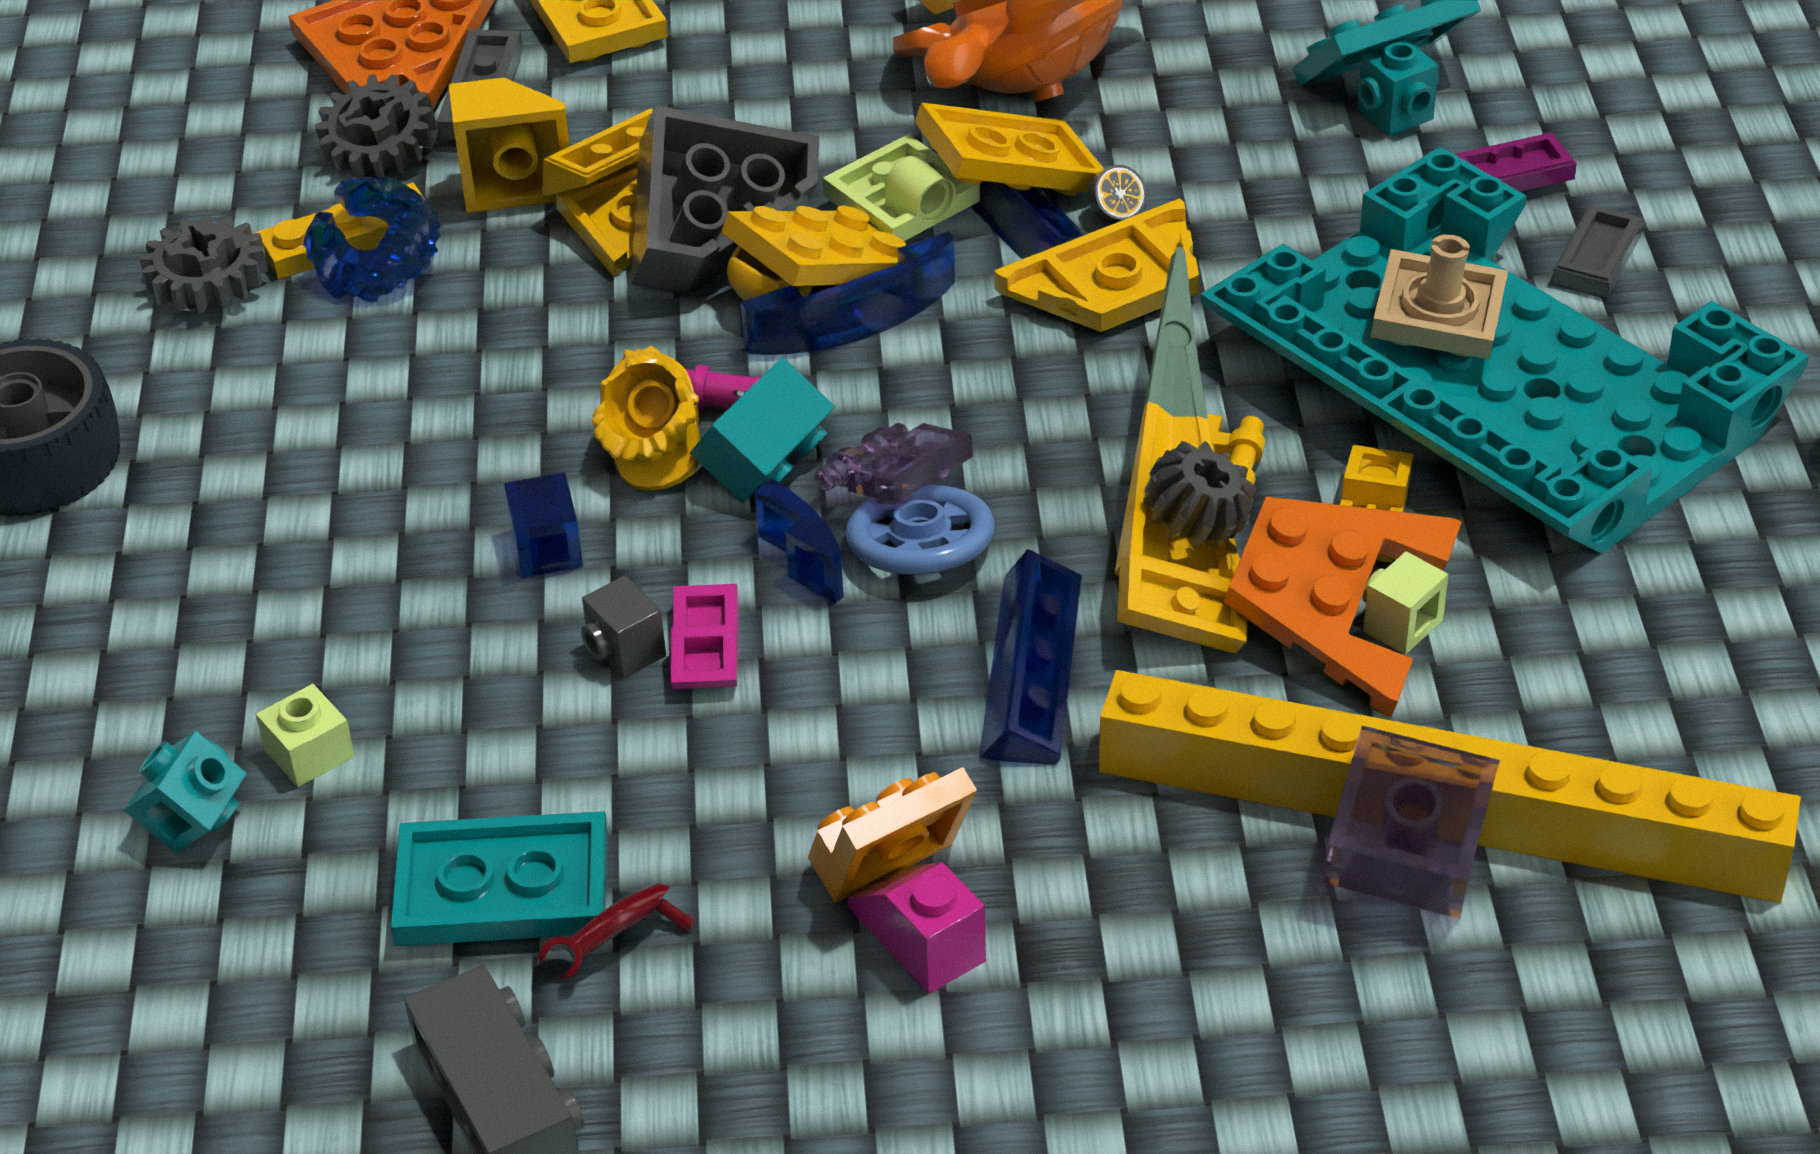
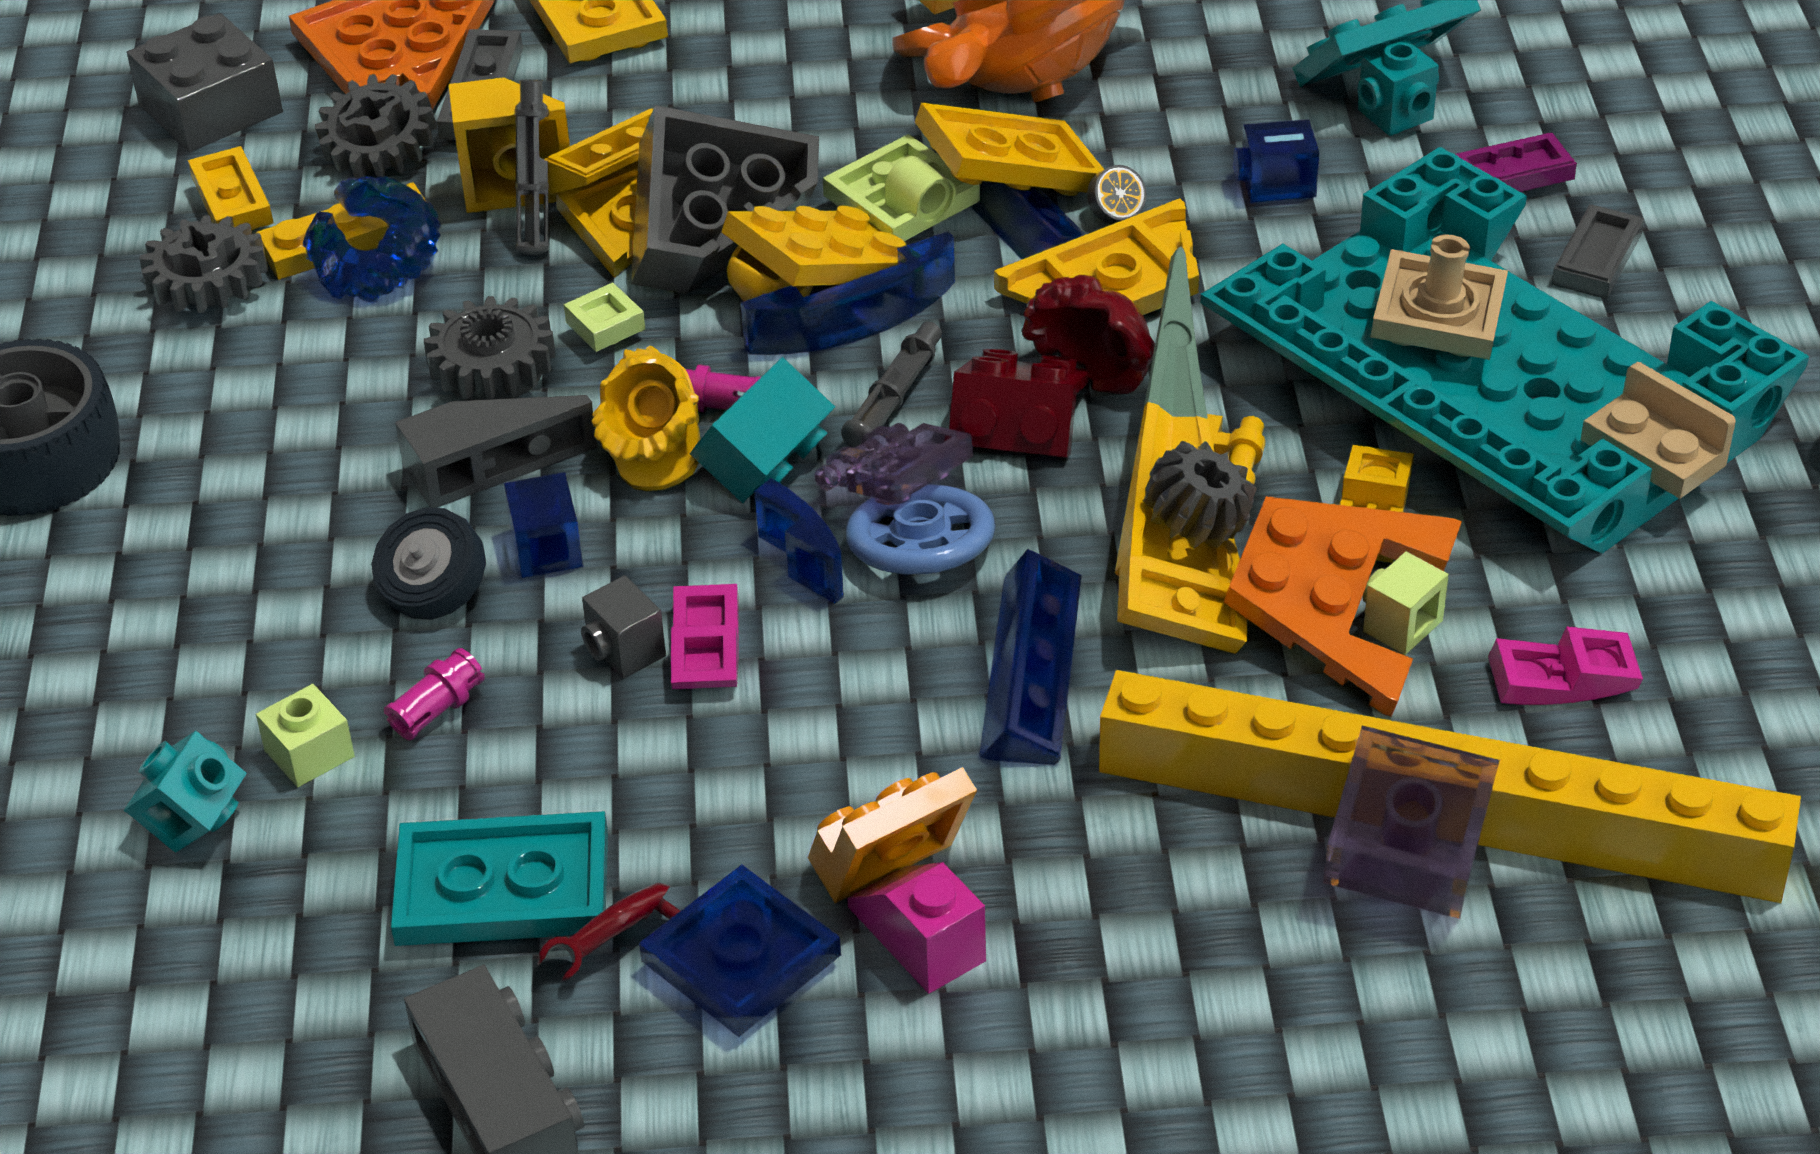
none -> dark grey brick [126,13,283,152]
none -> yellow plate [188,146,274,231]
none -> black wheel [371,507,486,620]
none -> dark pink pin [384,648,485,741]
none -> dark grey slope [395,395,598,508]
none -> dark grey gear [424,296,556,401]
none -> dark grey piece [514,80,549,256]
none -> yellowish green plate [564,283,645,352]
none -> clear blue plate [639,864,841,1037]
none -> dark grey piece [841,322,942,451]
none -> dark red bracket [948,349,1090,458]
none -> dark red hair [1021,274,1155,394]
none -> clear blue brick [1233,119,1320,203]
none -> dark pink slope [1488,626,1643,705]
none -> tan bracket [1580,362,1736,499]

